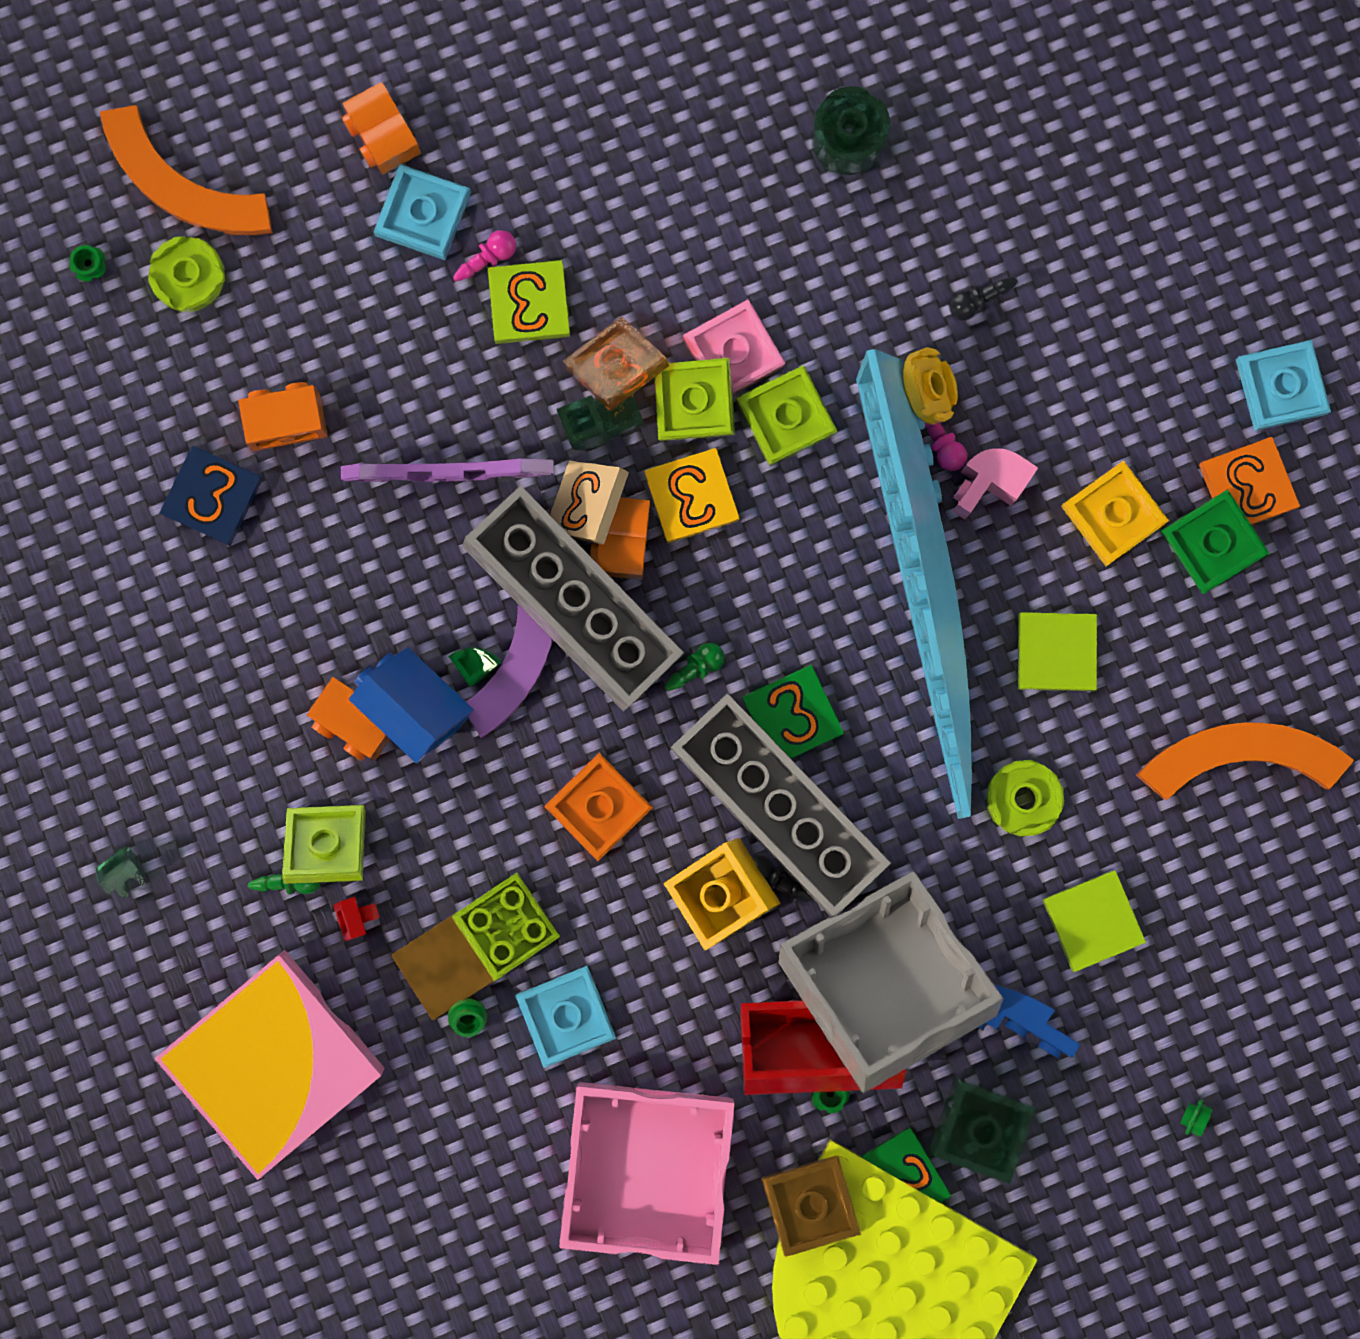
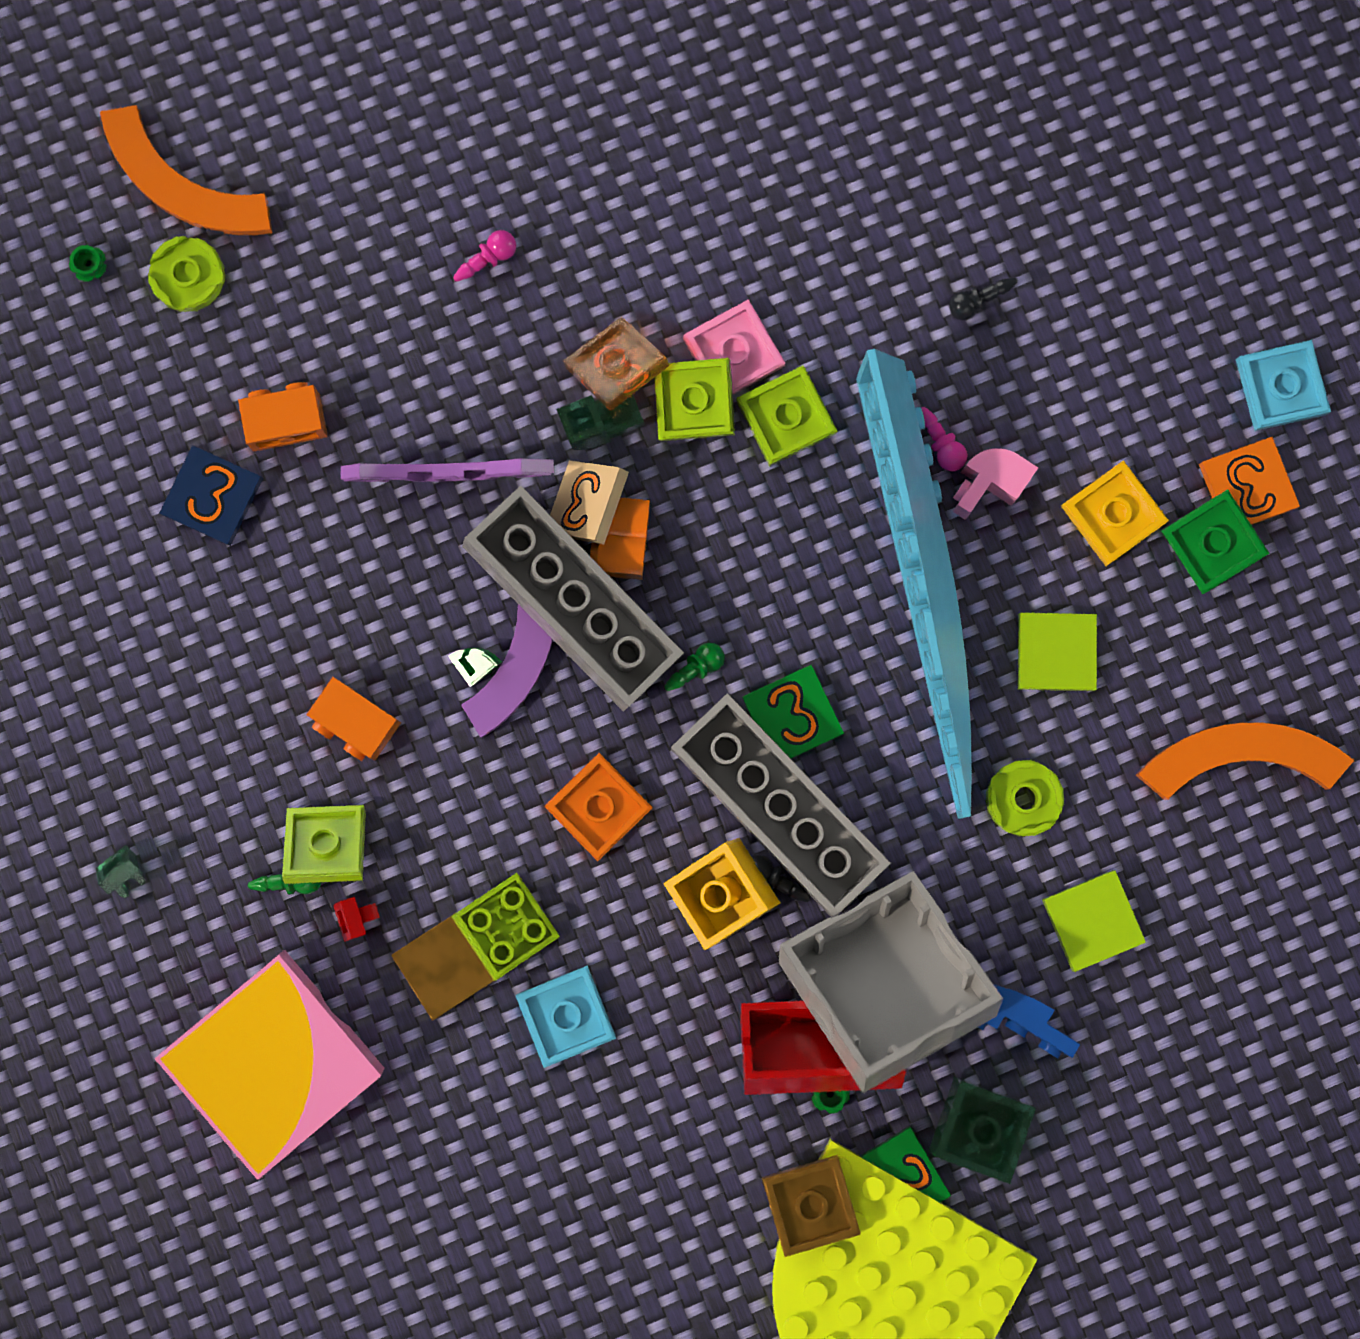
orange brick [341,82,421,175] -> none
blue brick [348,647,474,764] -> none
medium azure tile [374,164,471,260] -> none
green plate [448,999,487,1037] -> none
lime tile [488,260,570,344] -> none
bright pink tile [559,1082,735,1265] -> none
yellow tile [644,448,740,544] -> none
clear green brick [811,86,890,175] -> none
yellow tile [903,347,958,425] -> none
green plate [1180,1099,1213,1138] -> none

